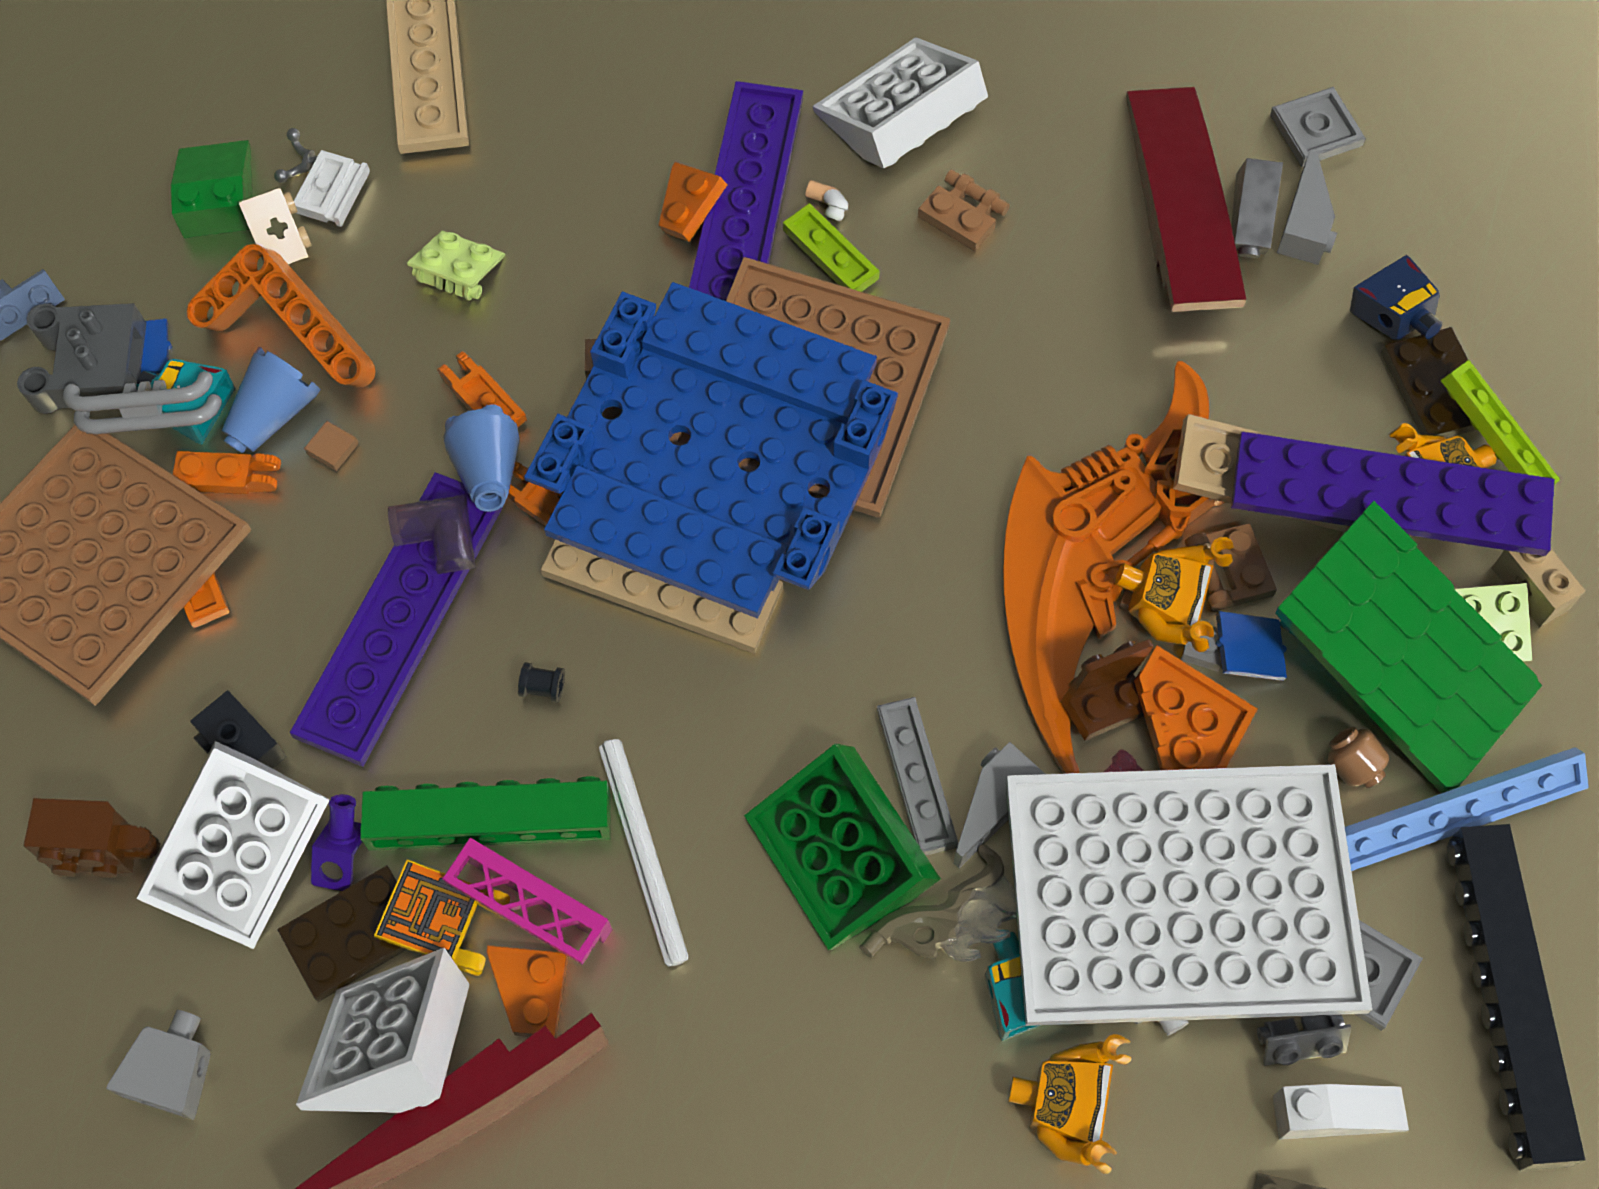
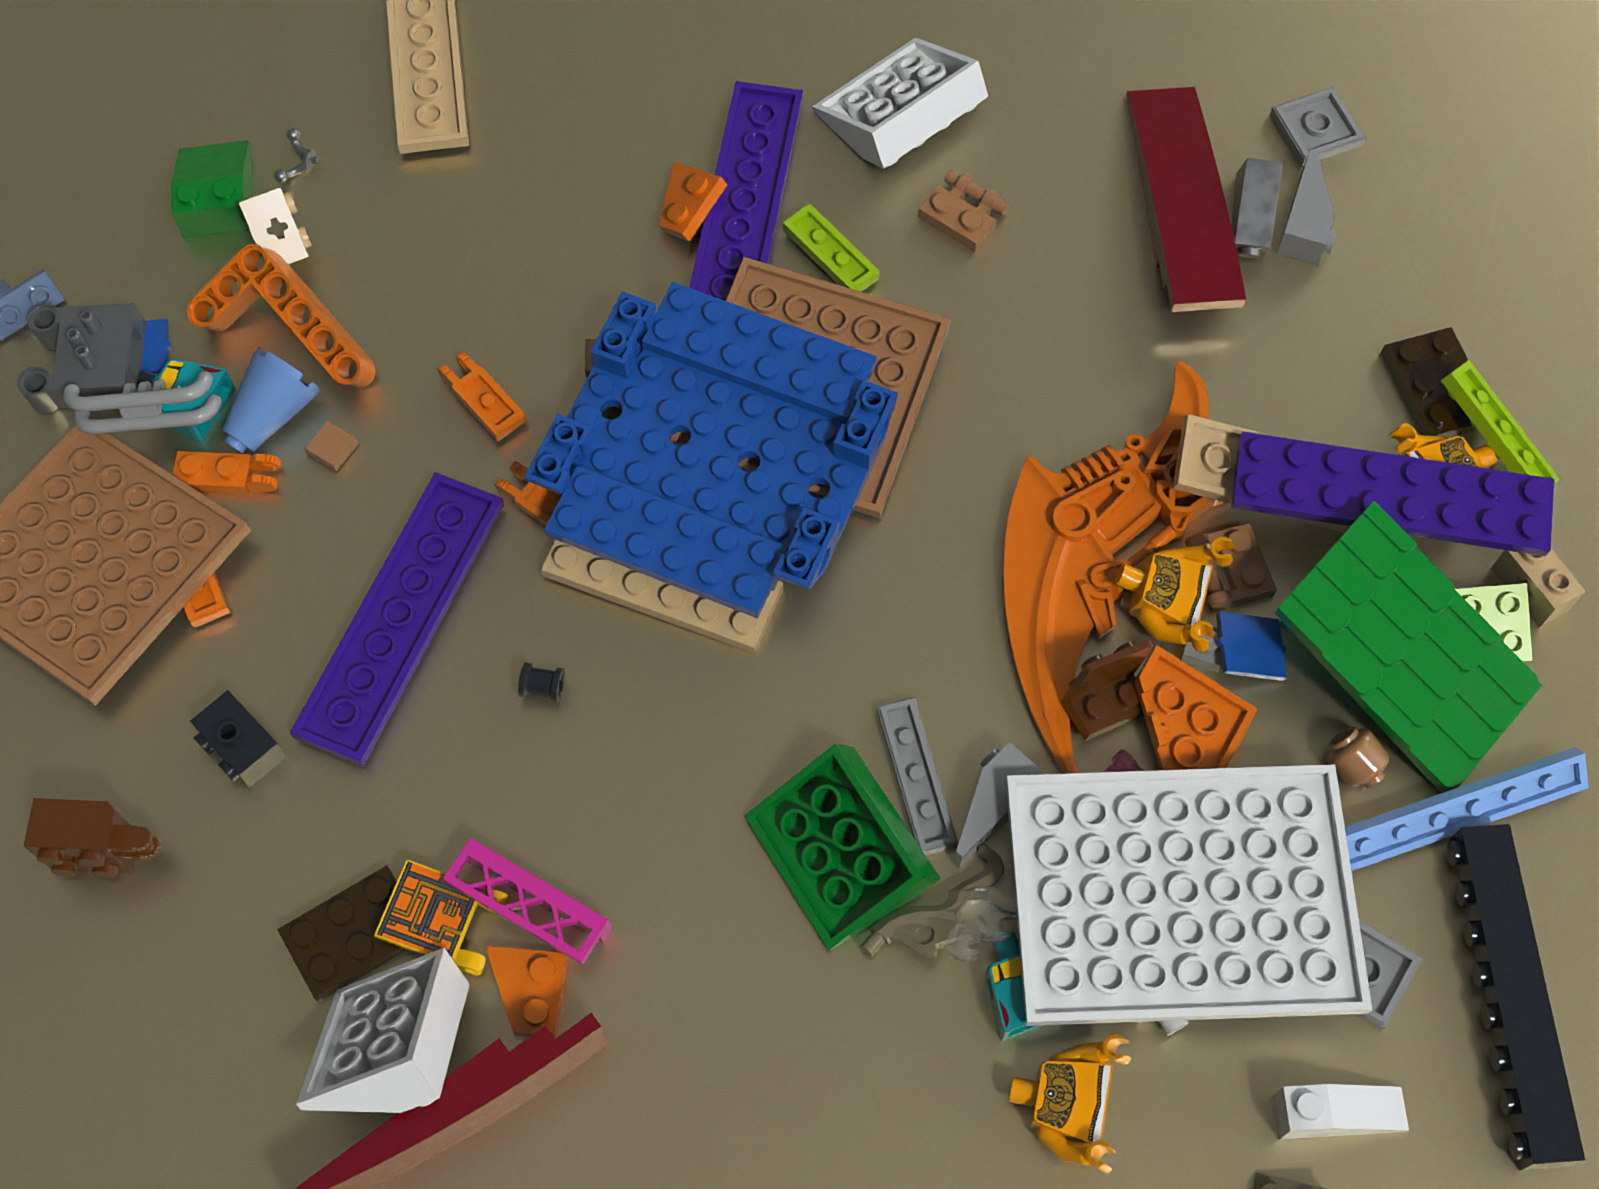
light grey torso [106,1010,210,1120] -> none
white slope [137,741,329,949] -> none
white plate [294,150,370,227] -> none
dark purple bracket [311,794,363,891] -> none
green brick [361,776,611,851] -> none
clear purple brick [388,494,476,574] -> none
yellowish green hinge [407,230,505,301] -> none
medium blue cone [443,404,520,512] -> none
white axle [599,739,689,967] -> none
arm [805,180,848,221] -> none
flat silver hinge [1257,1015,1352,1066] -> none
dark blue torso [1350,255,1442,339] -> none

